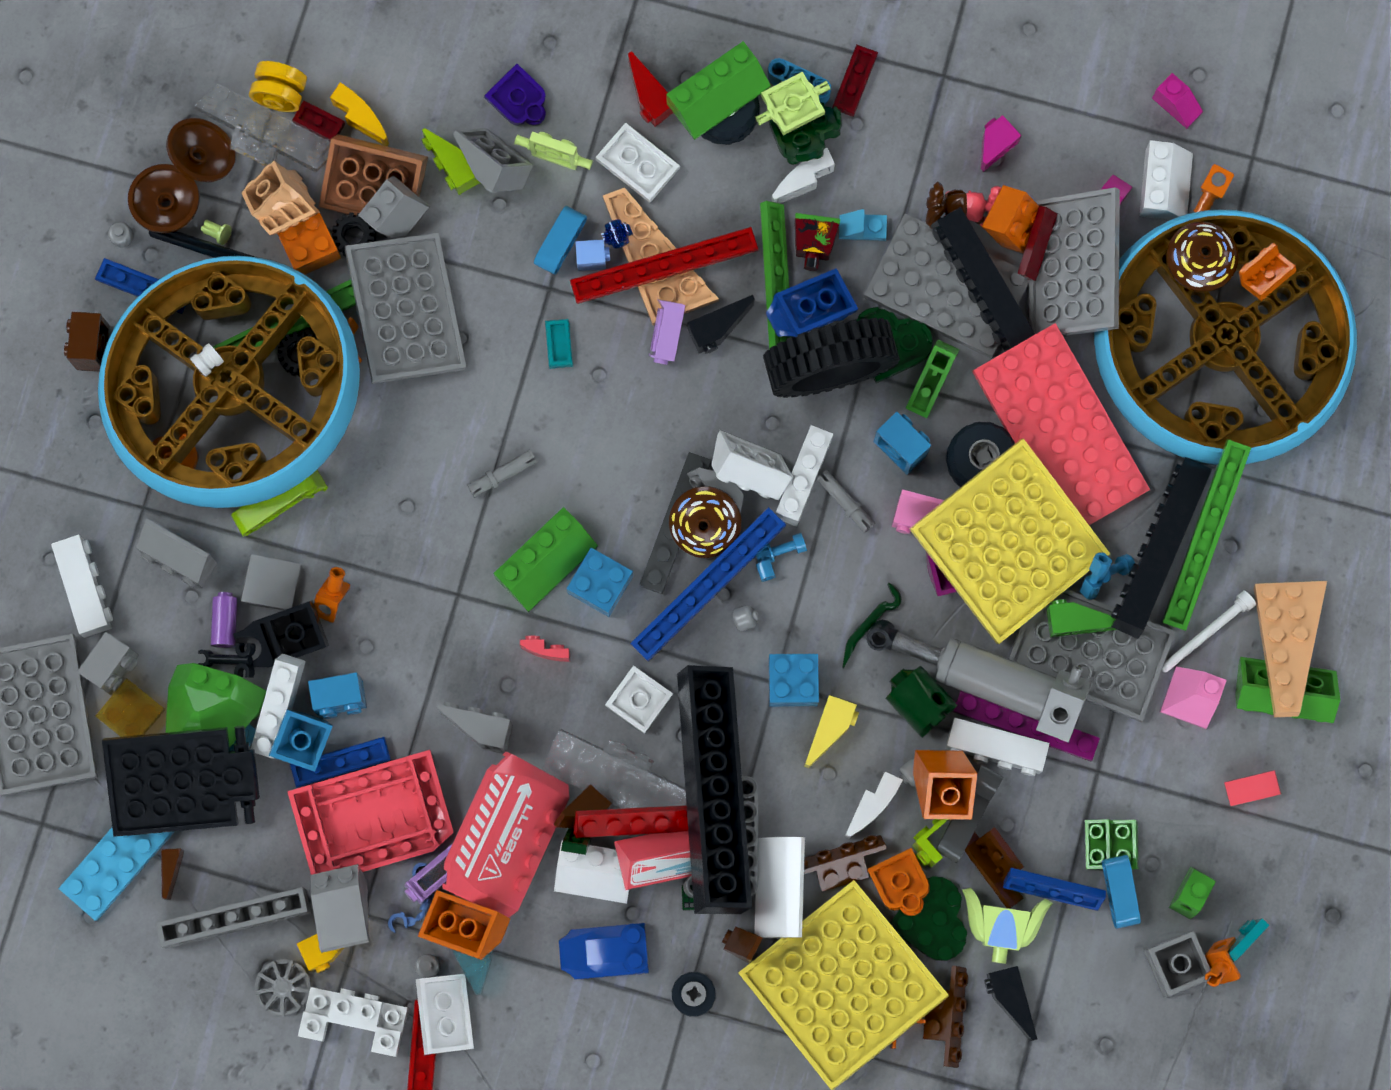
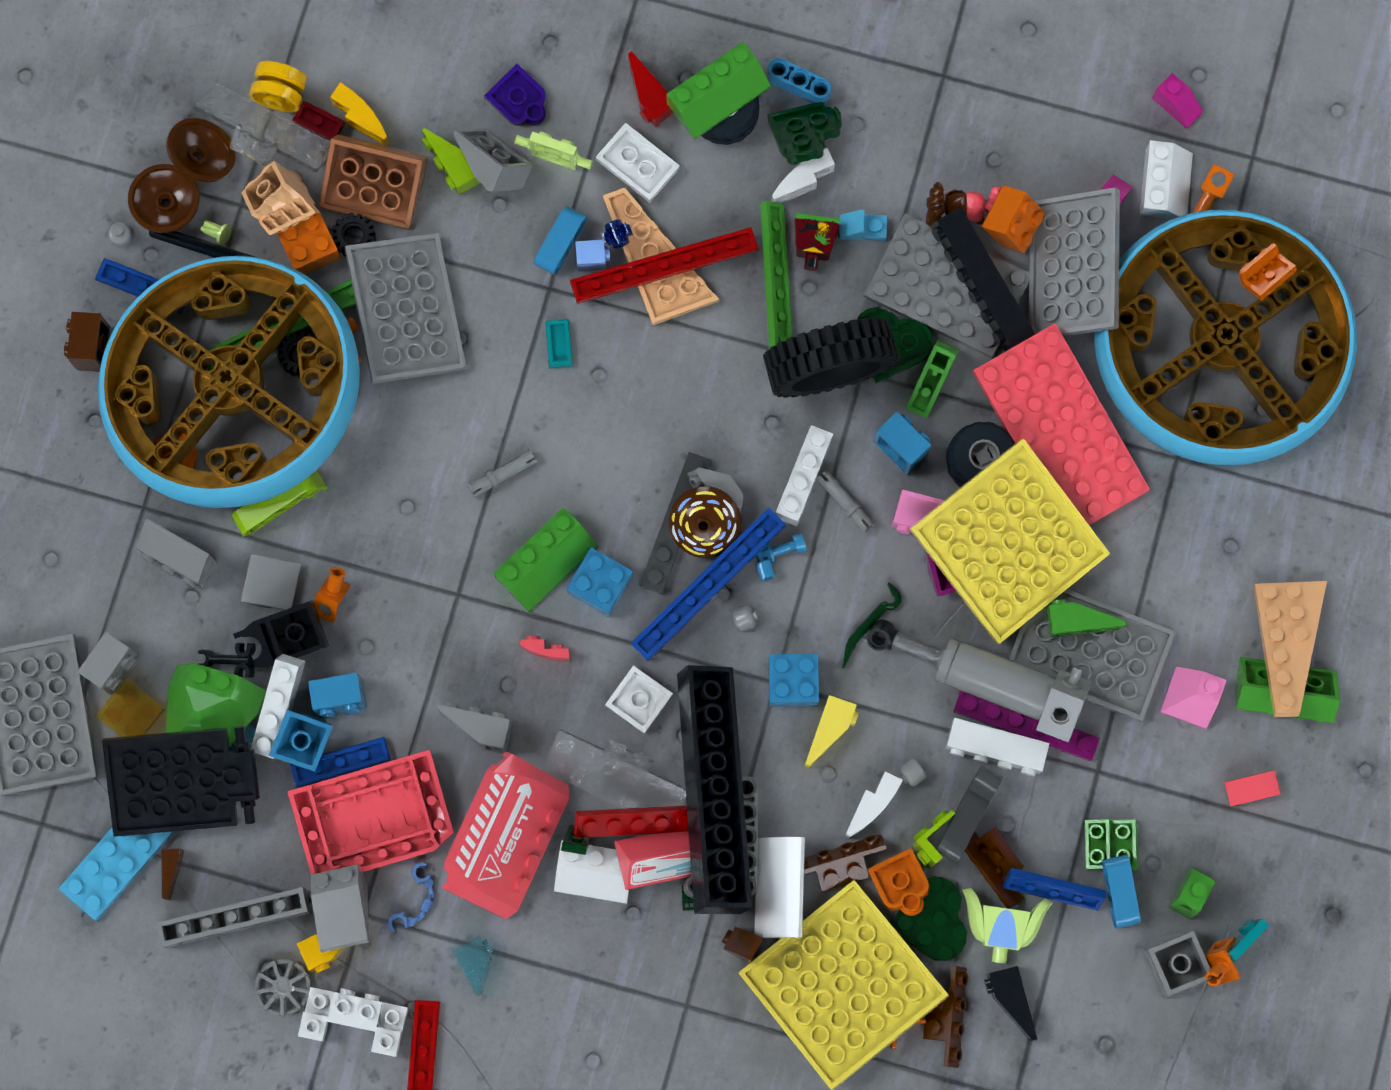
white brick [51,535,113,638] -> none
white wheel [190,343,224,377] -> none
medium lavender brick [211,592,237,648] -> none
light grey slope [358,176,430,239] -> none
lavender window [404,844,452,904] -> none
light grey piece [415,954,440,978] -> none
white plate [416,974,474,1055] -> none
orange slope [418,890,510,960] -> none
reddish brown slope [554,784,612,829] -> none
blue slope [559,923,649,980] -> none
lavender window [649,299,685,365] -> none
black wheel [672,972,716,1017] -> none
black slope [687,295,755,354] -> none
white slope [712,430,793,500] -> none
yellowish green plate [755,72,831,135] -> none
blue slope [766,268,858,337] -> none
dark red tile [832,44,878,117] -> none
dark green cylinder [885,666,958,738] -> none
orange slope [913,750,978,820] -> none
dark pink slope [980,115,1021,172] -> none
dark red tile [1018,206,1057,281] -> none
dark azure bar [1080,553,1135,600] -> none
black brick [1111,457,1212,639] -> none
bright green plate [1162,439,1251,631] -> none
white piece [1162,590,1256,673] -> none
reddish brown dish [1166,222,1239,292] -> none

